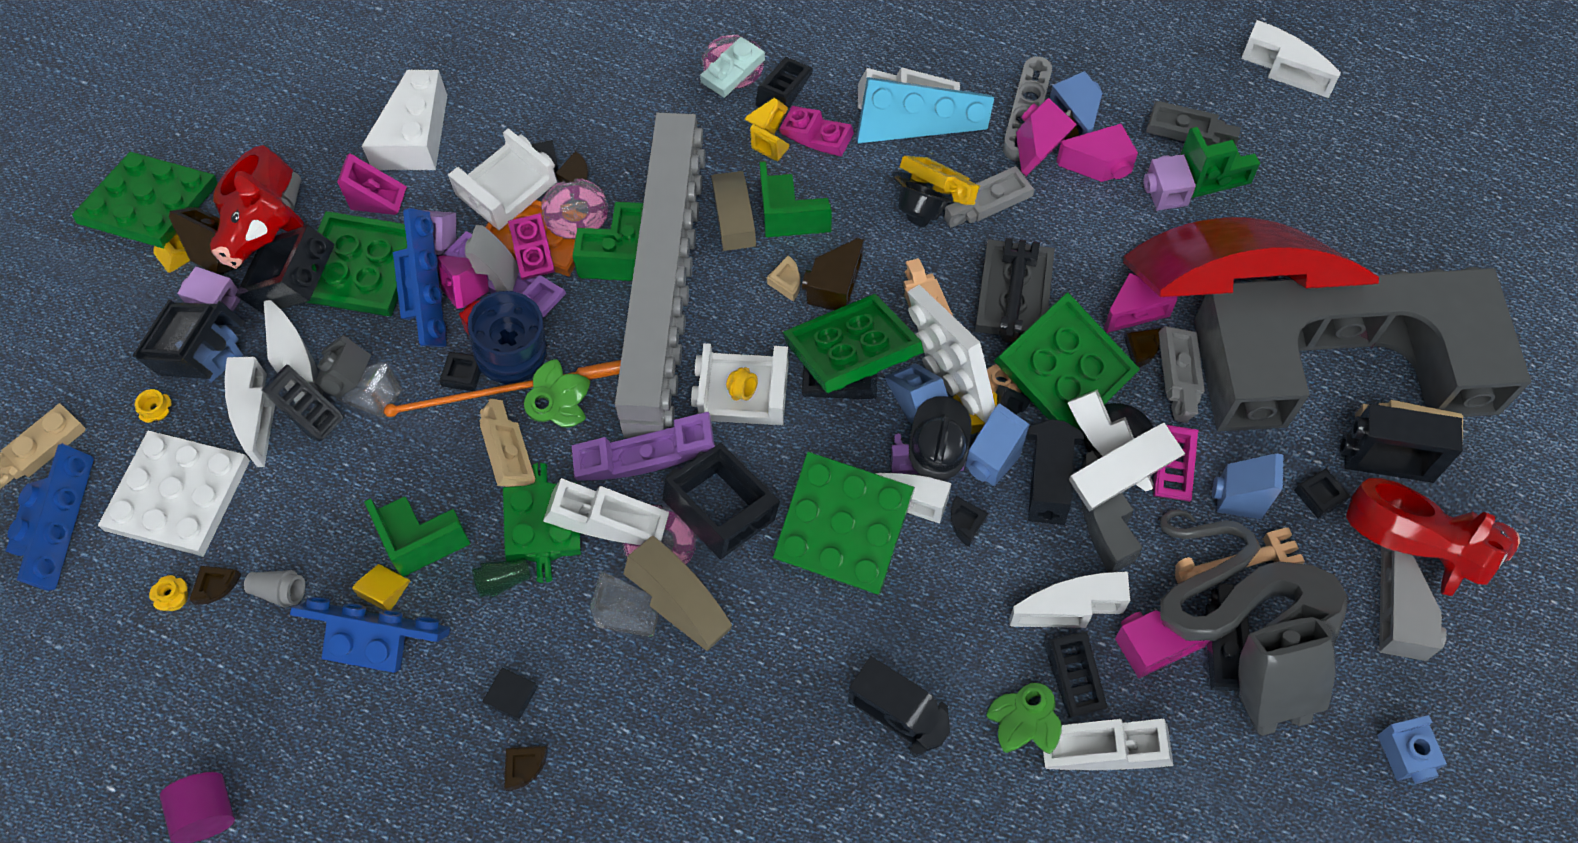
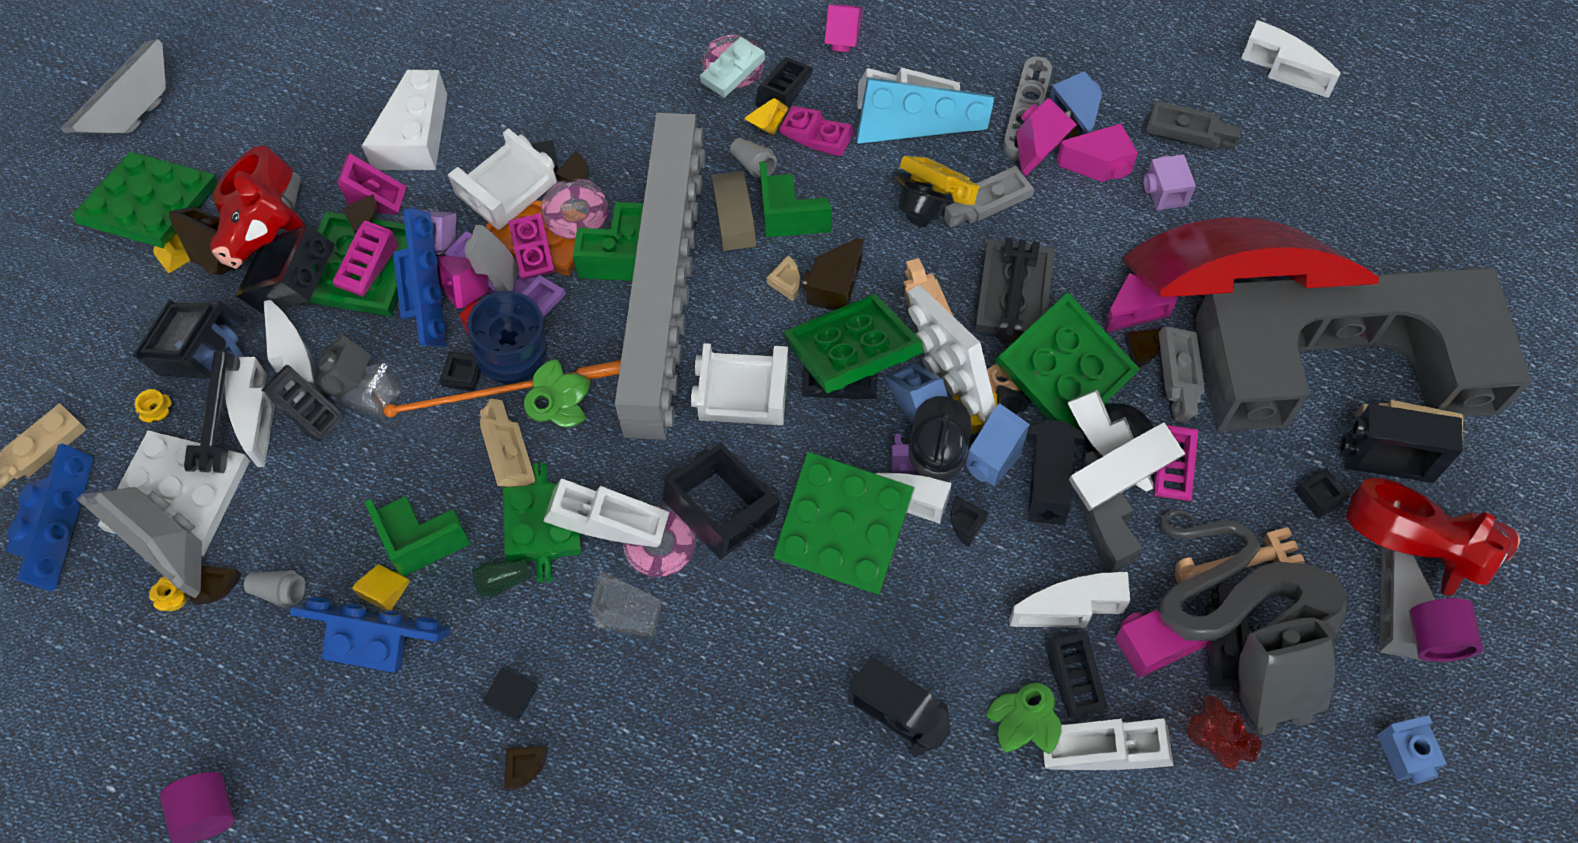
lavender brick [177,266,241,311] -> none
medium lavender slope [572,412,715,480] -> none
dark tan slope [624,535,732,651] -> none
yellow plate [726,367,758,401] -> none
yellow slope [750,124,789,161] -> none
green panel [1181,127,1260,198] -> none
medium blue slope [1212,453,1283,519] -> none
none -> light grey wedge [60,39,166,134]
none -> light grey wedge [77,487,202,598]
none -> black hinge [184,351,240,473]
none -> dark pink slope [332,221,398,297]
none -> dark brown tile [342,195,379,234]
none -> light grey cone [730,138,777,178]
none -> dark pink slope [824,4,864,52]
none -> clear red hips [1187,696,1262,770]
none -> magenta piece [1409,598,1483,662]

